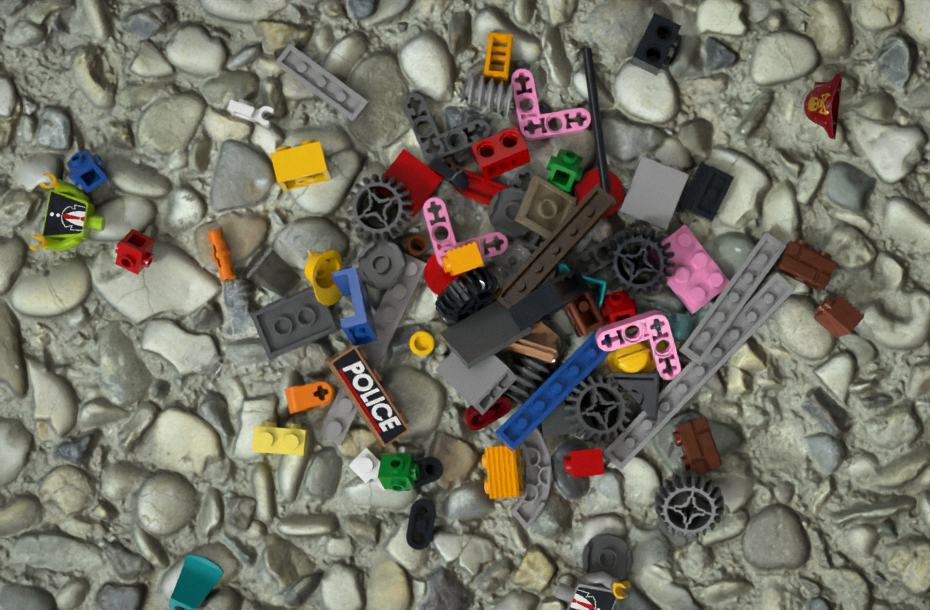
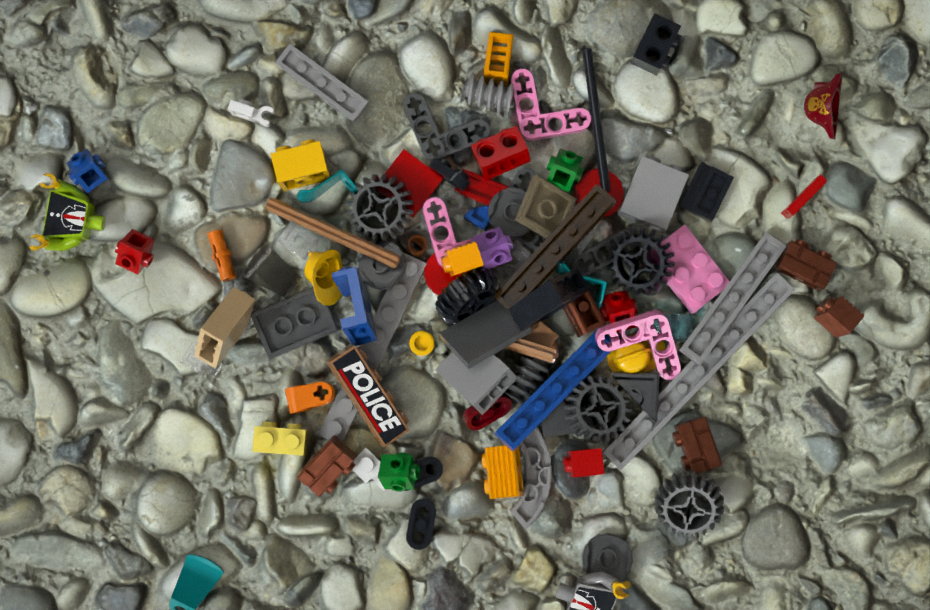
none -> tan brick [194,287,255,369]
none -> medium nougat axle [265,198,401,268]
none -> teal piece [297,169,358,203]
none -> copper brick [297,435,356,497]
none -> blue tile [464,206,490,231]
none -> medium lavender brick [471,226,514,269]
none -> red tile [781,174,827,219]

